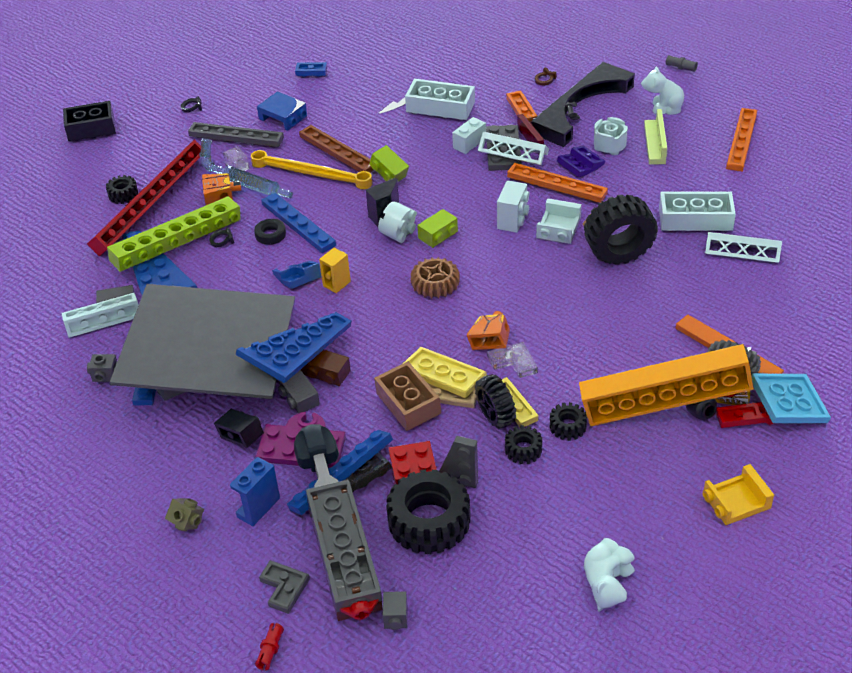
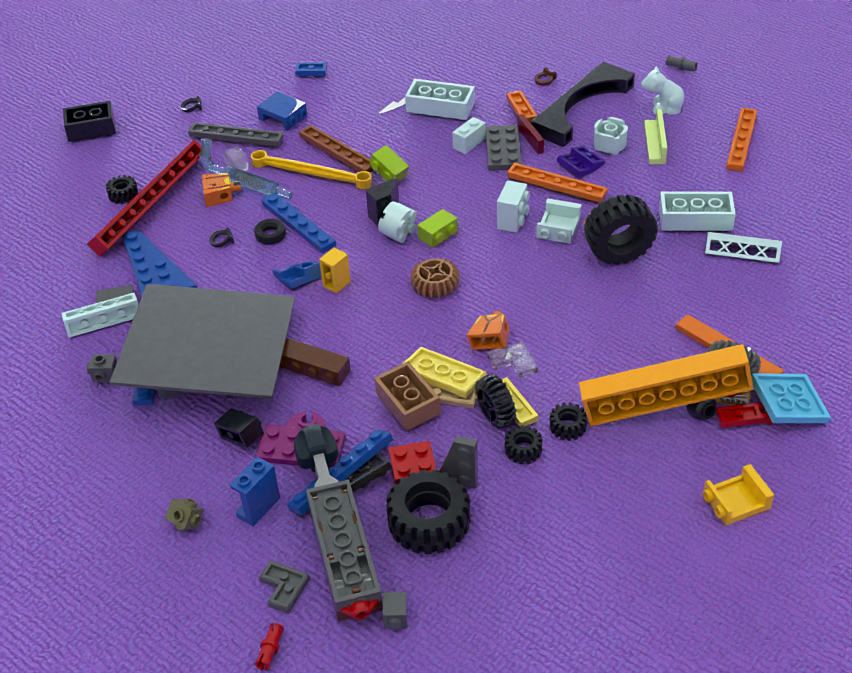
lime brick [107,196,241,272] -> none
blue wing [236,312,352,383] -> none
dark grey brick [278,370,320,413] -> none
light aqua fence [478,132,549,165] -> none
dark grey piece [564,102,580,120] -> none
light aqua animal [584,538,635,612] -> none

